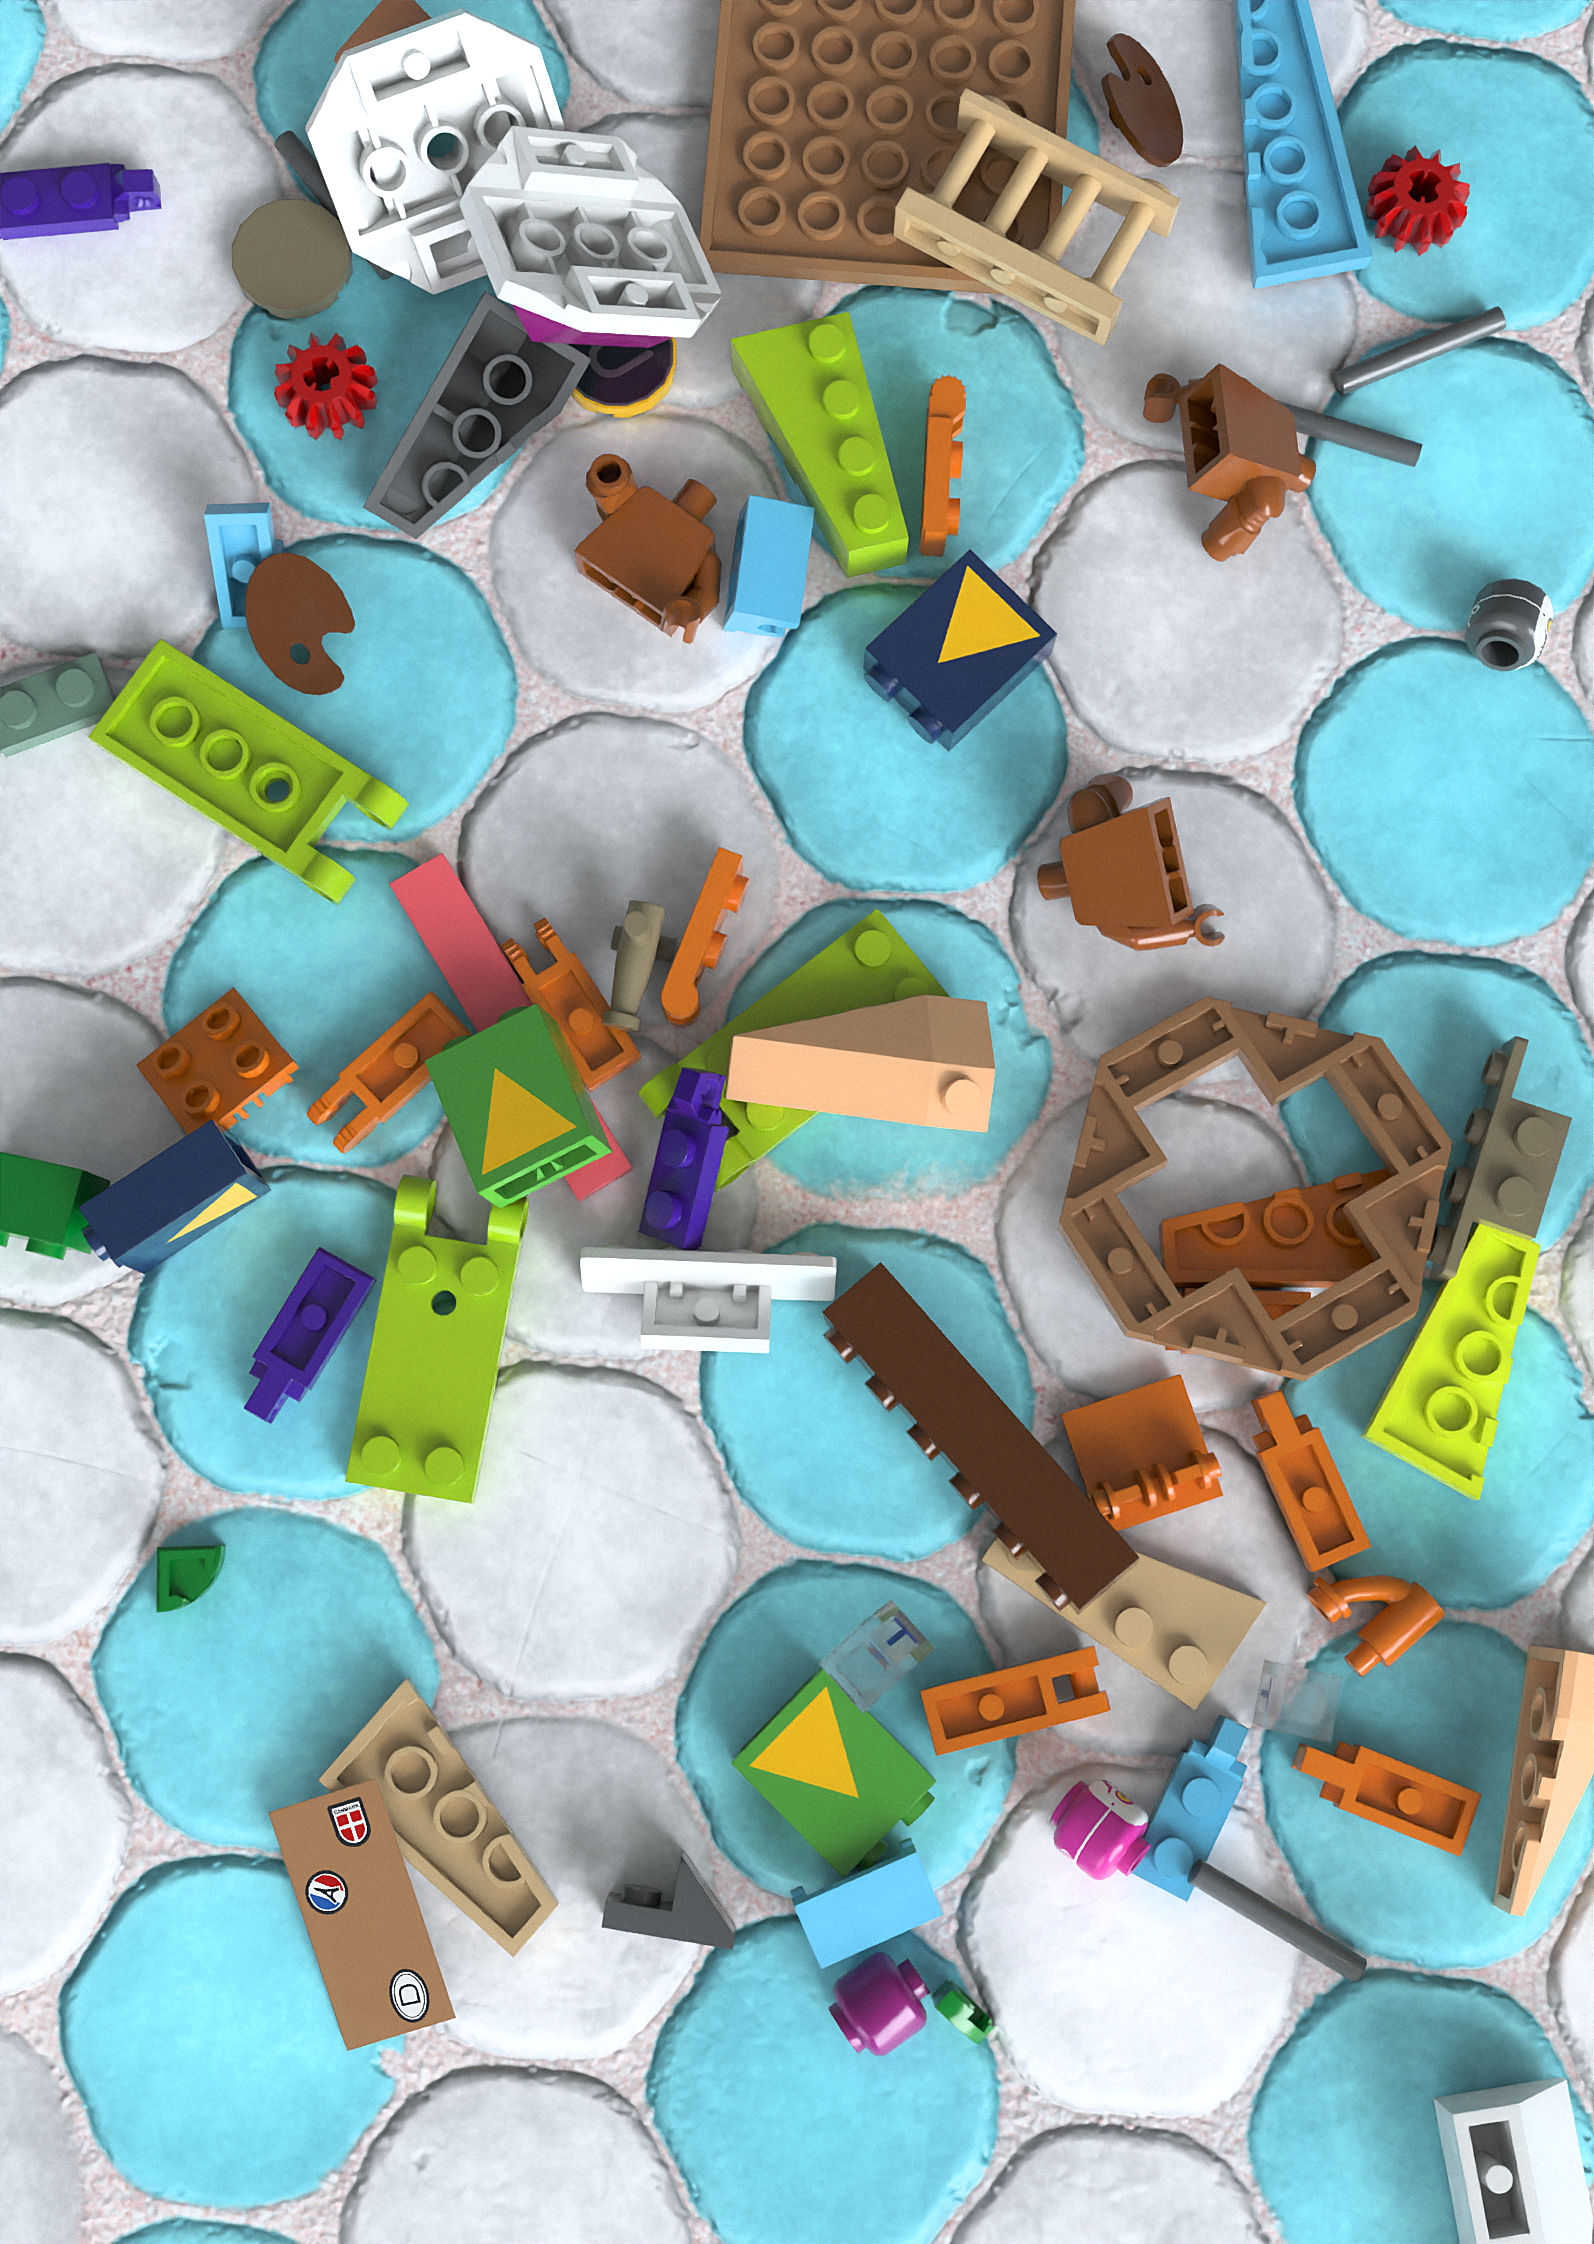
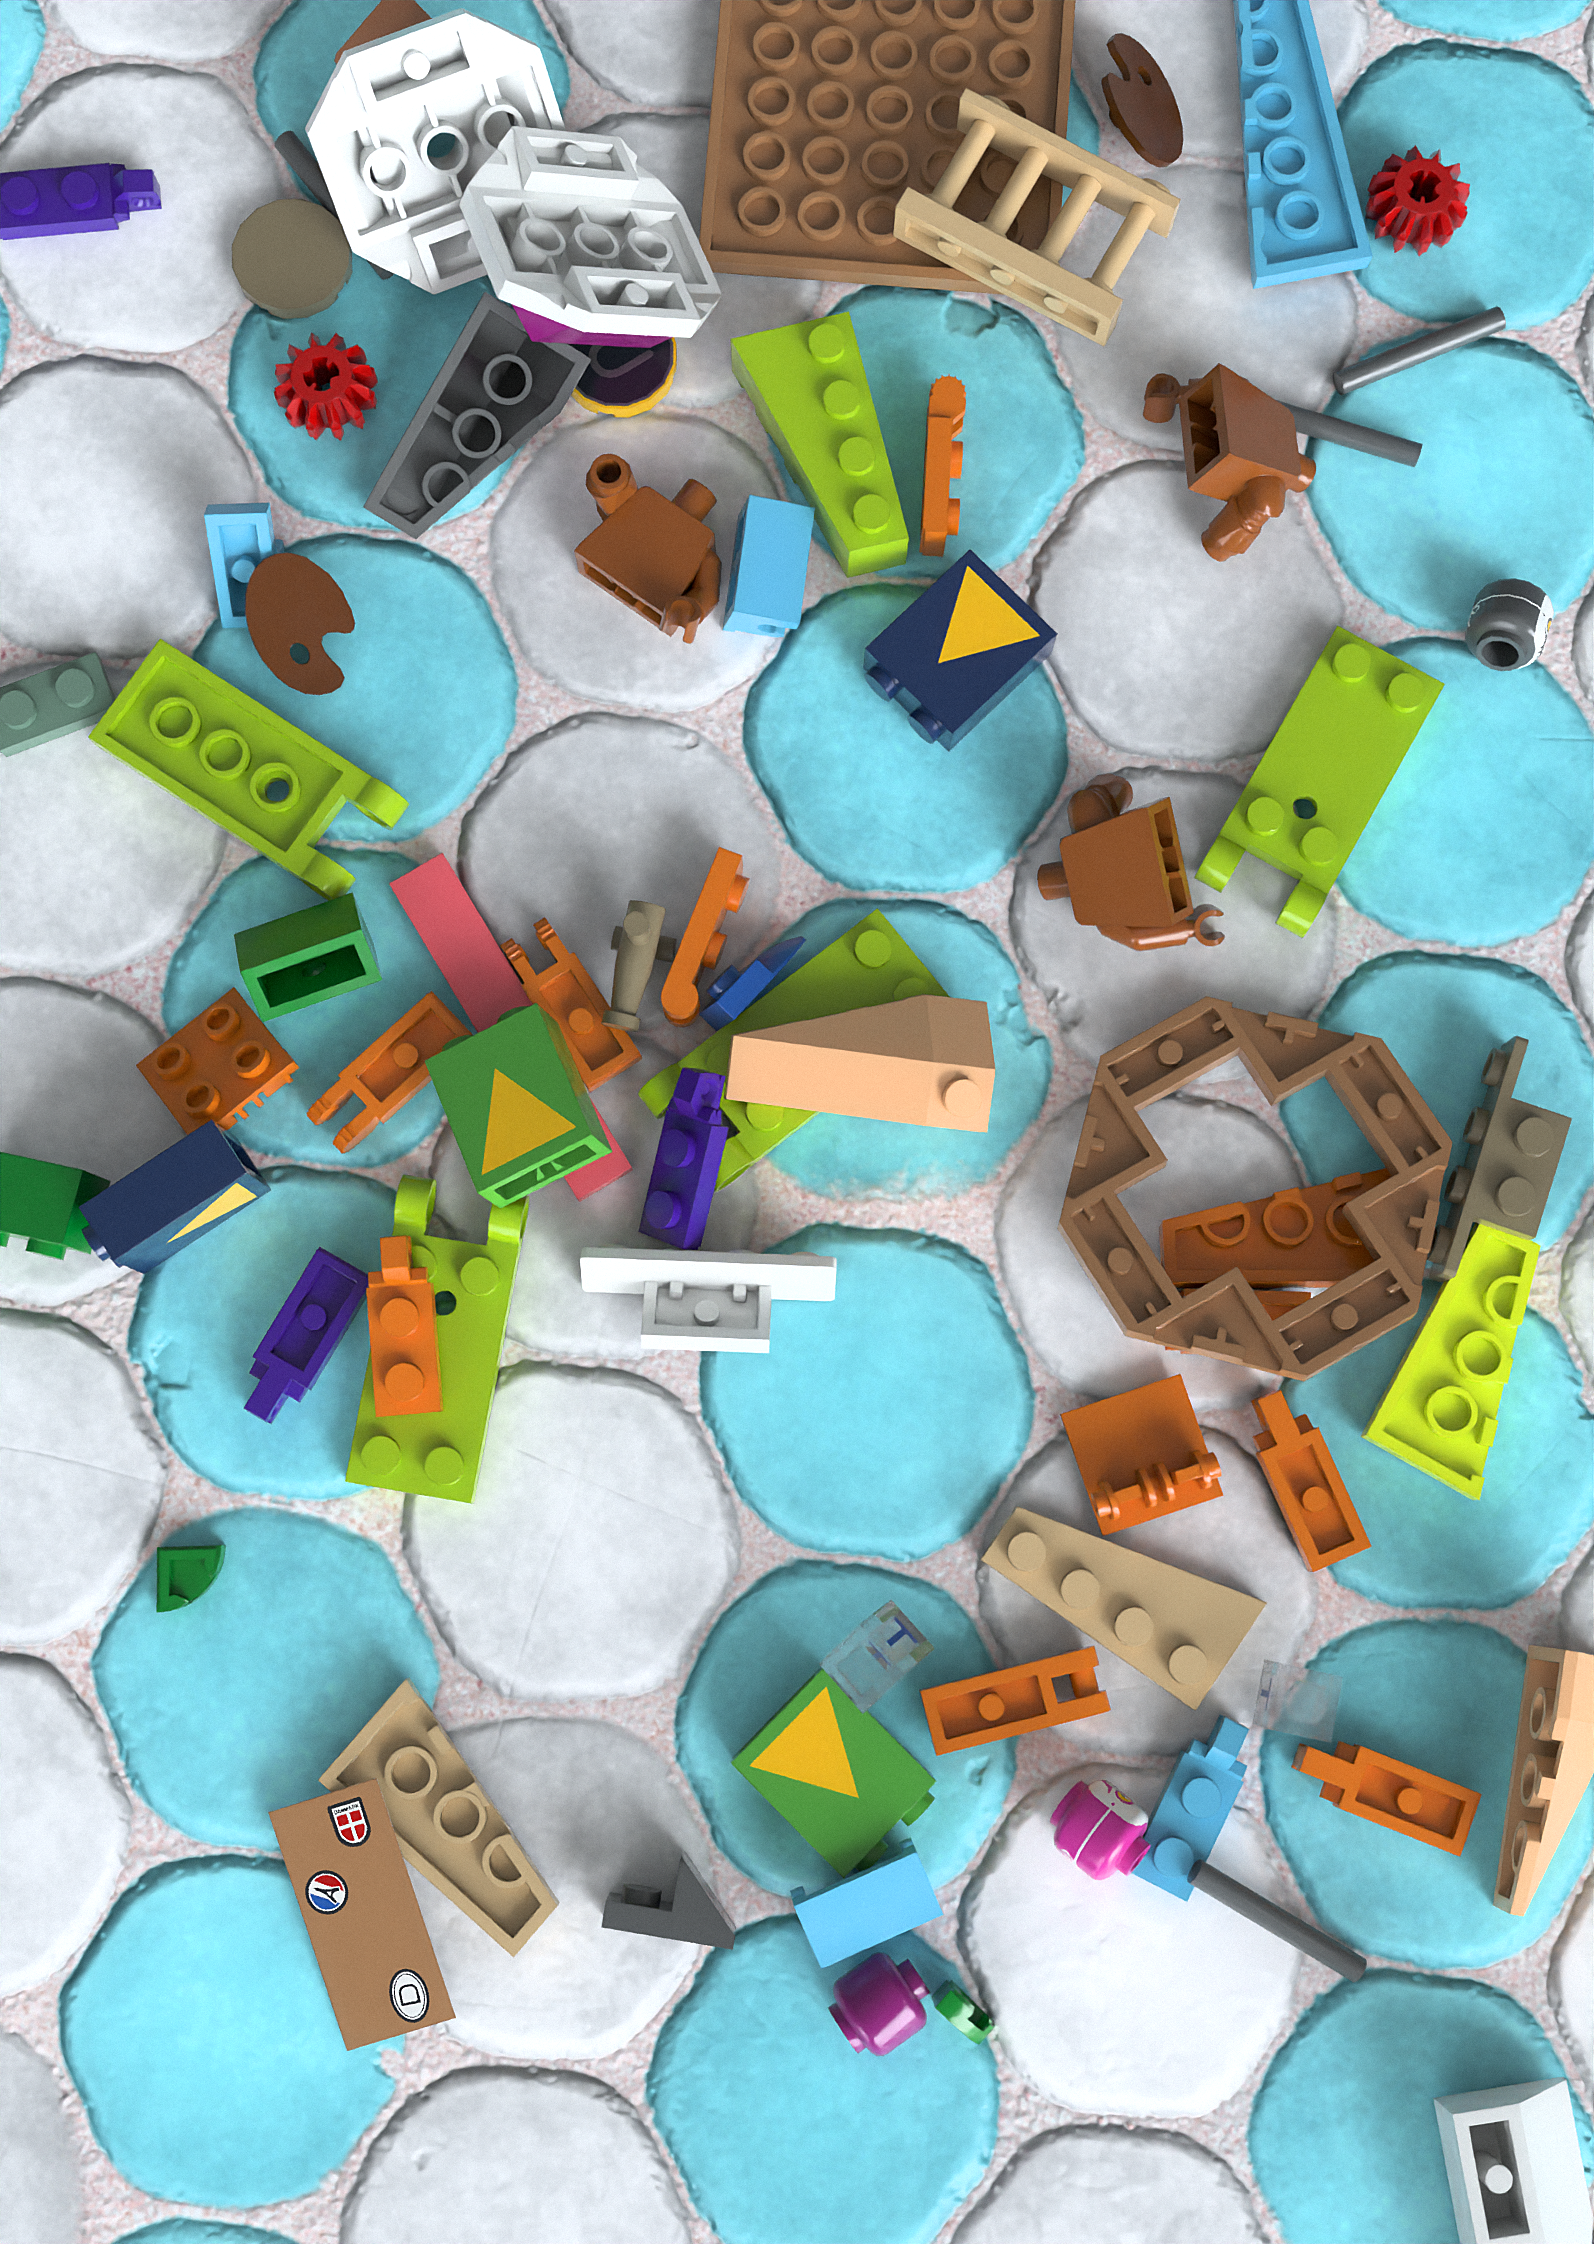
reddish brown brick [822,1262,1140,1615] -> none
orange plant [1306,1575,1445,1677] -> none
none -> green brick [234,892,382,1022]
none -> orange hinge [366,1235,443,1417]
none -> blue plate [699,936,806,1031]
none -> lime hinge [1194,625,1445,938]

